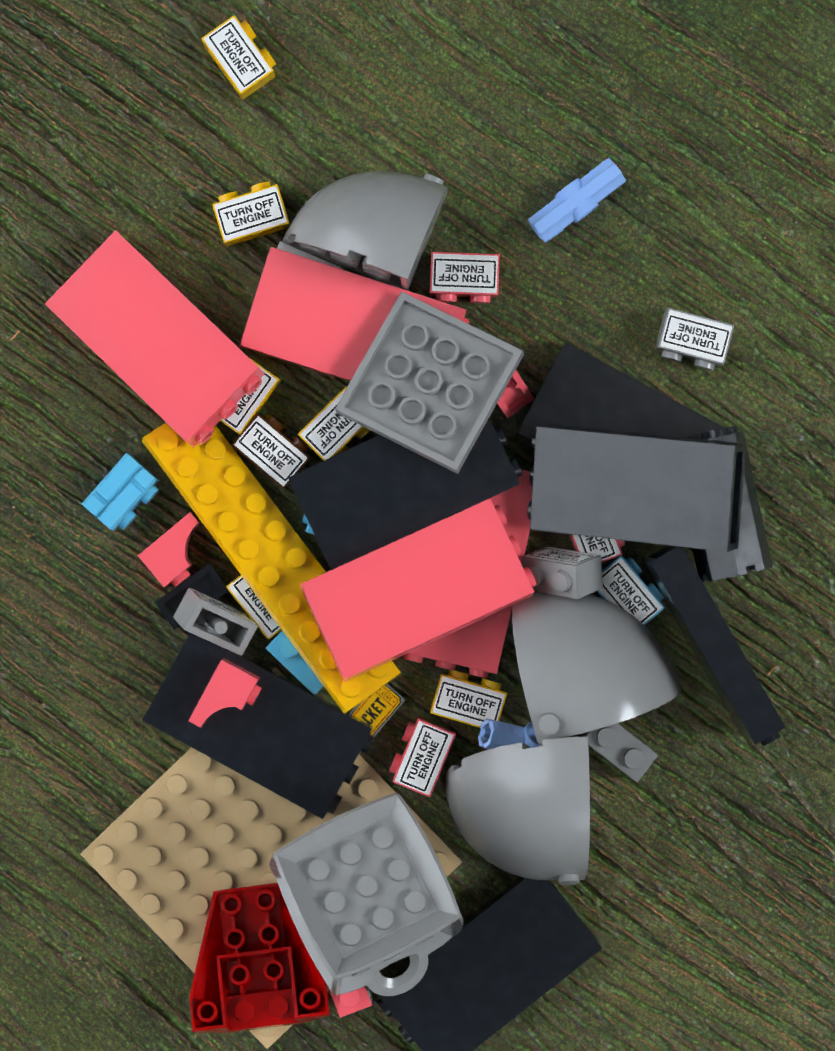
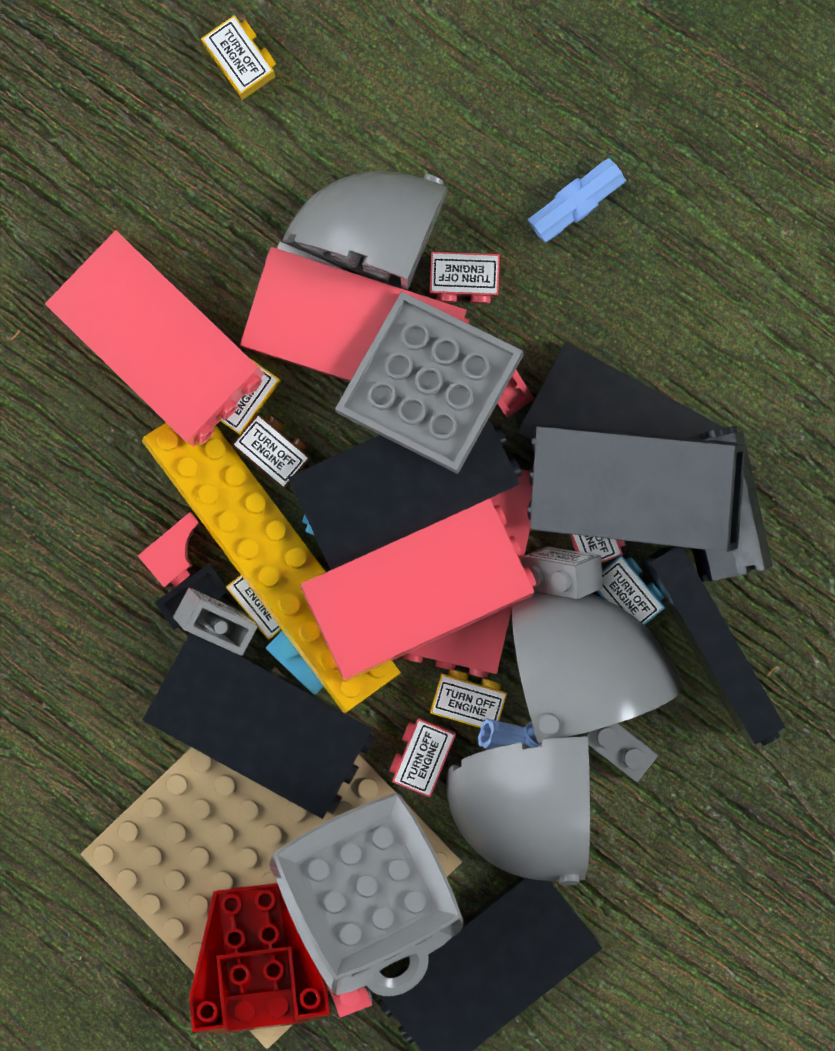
medium azure brick [81,453,160,531] -> none
coral arch [188,658,262,728] -> none
brick [212,181,290,247] -> none
brick [298,387,370,461] -> none
tile [350,684,406,736] -> none
brick [654,308,734,371] -> none

